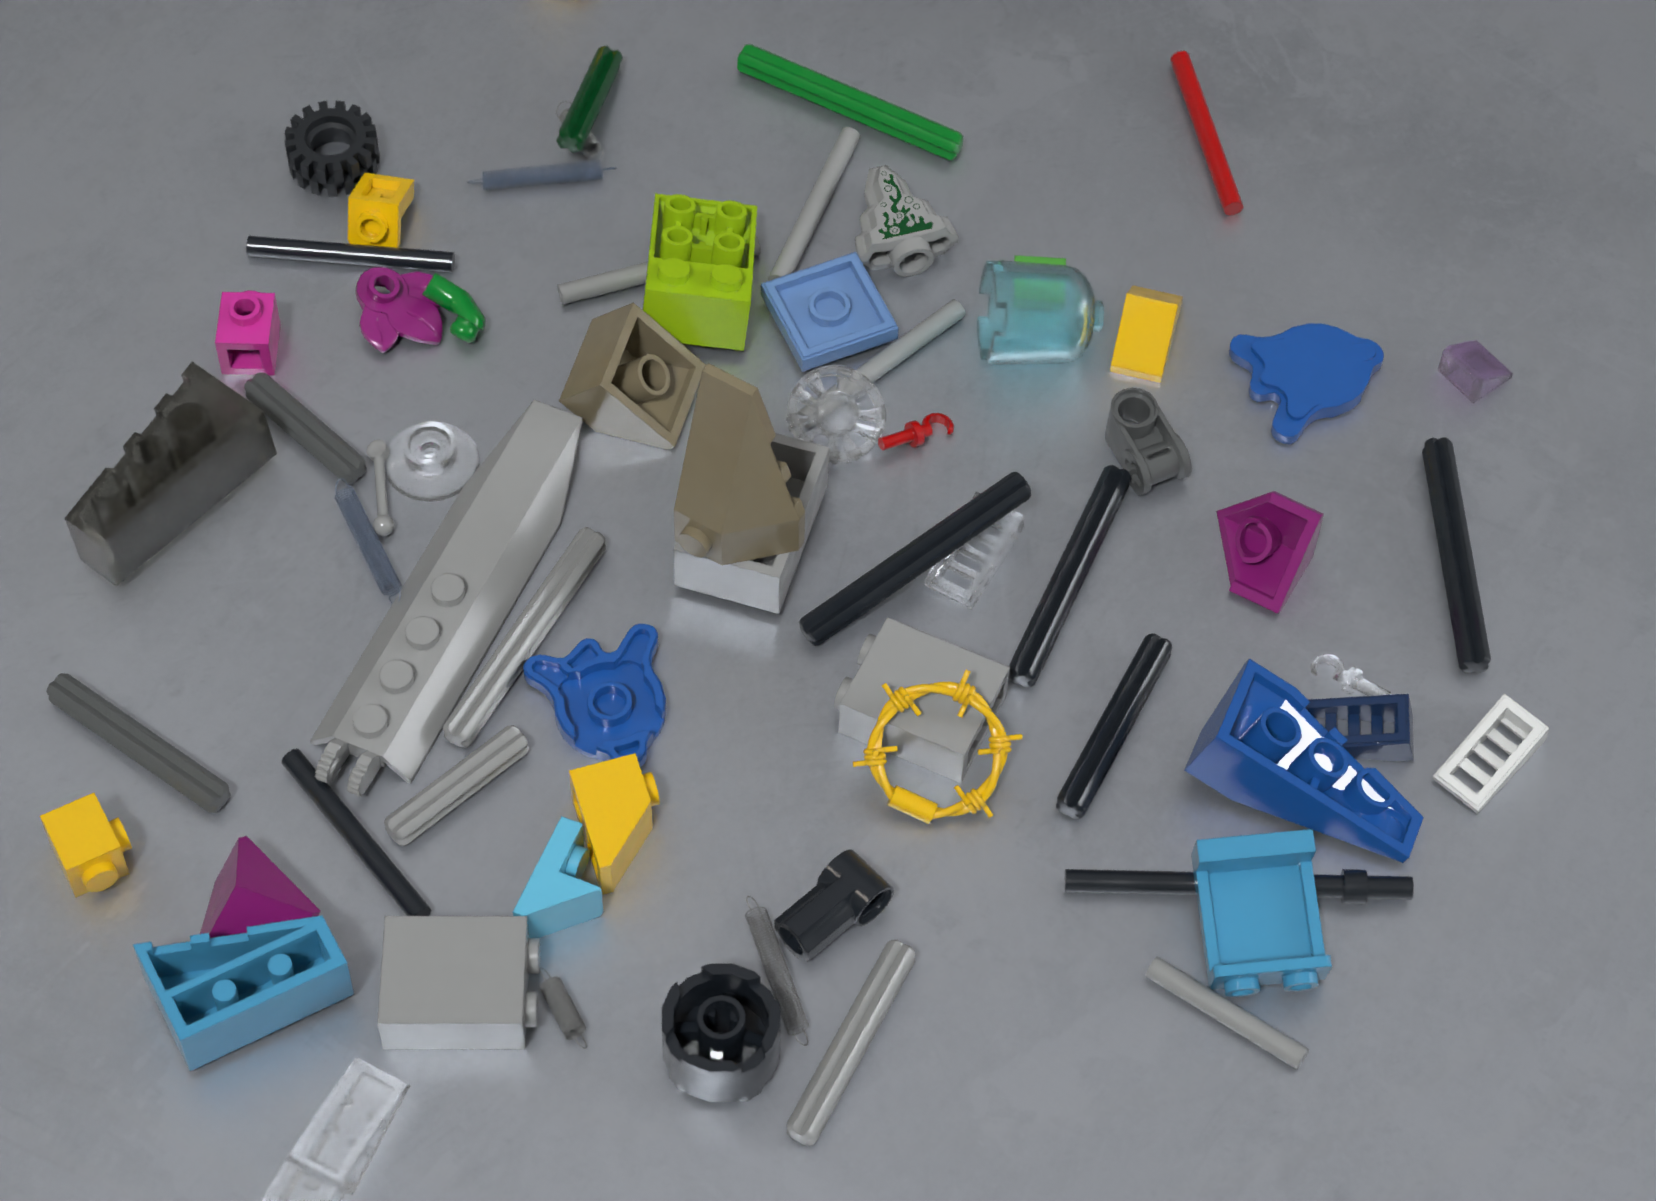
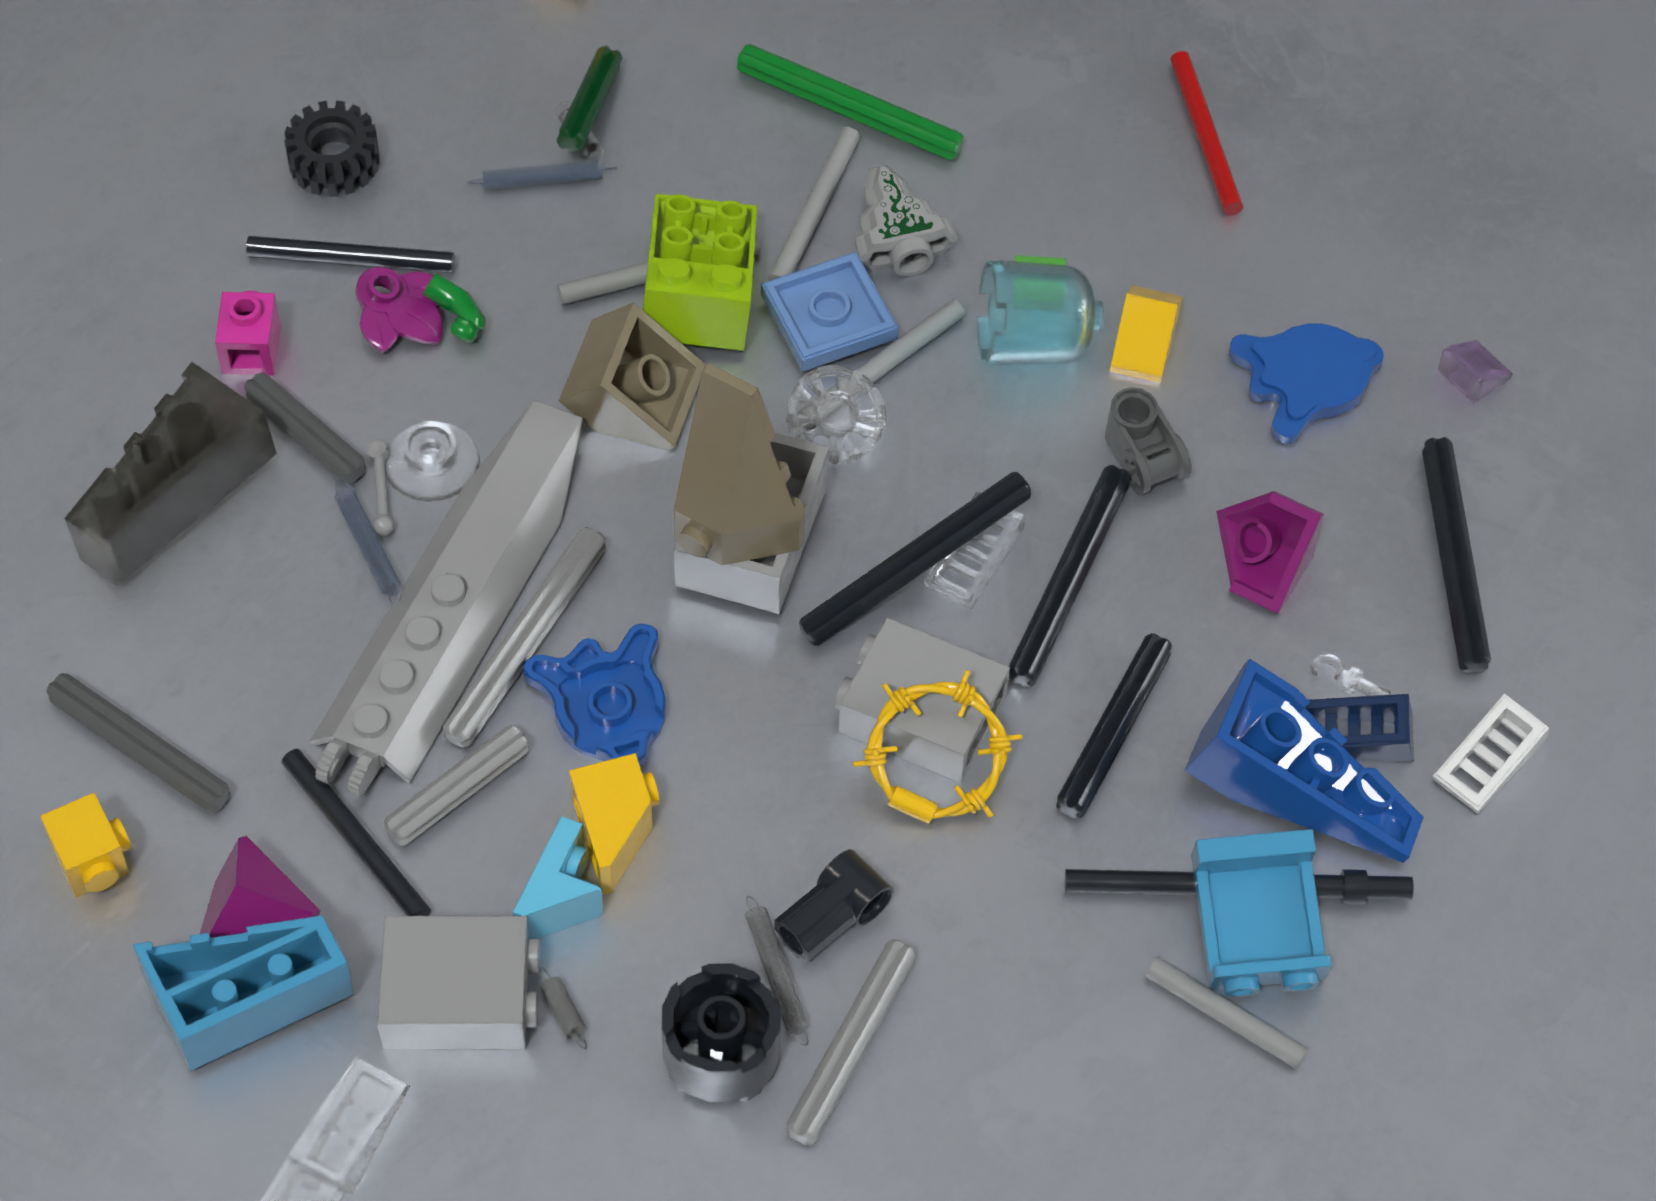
yellow bracket [348,173,414,248] -> none
red hand [878,413,954,451] -> none

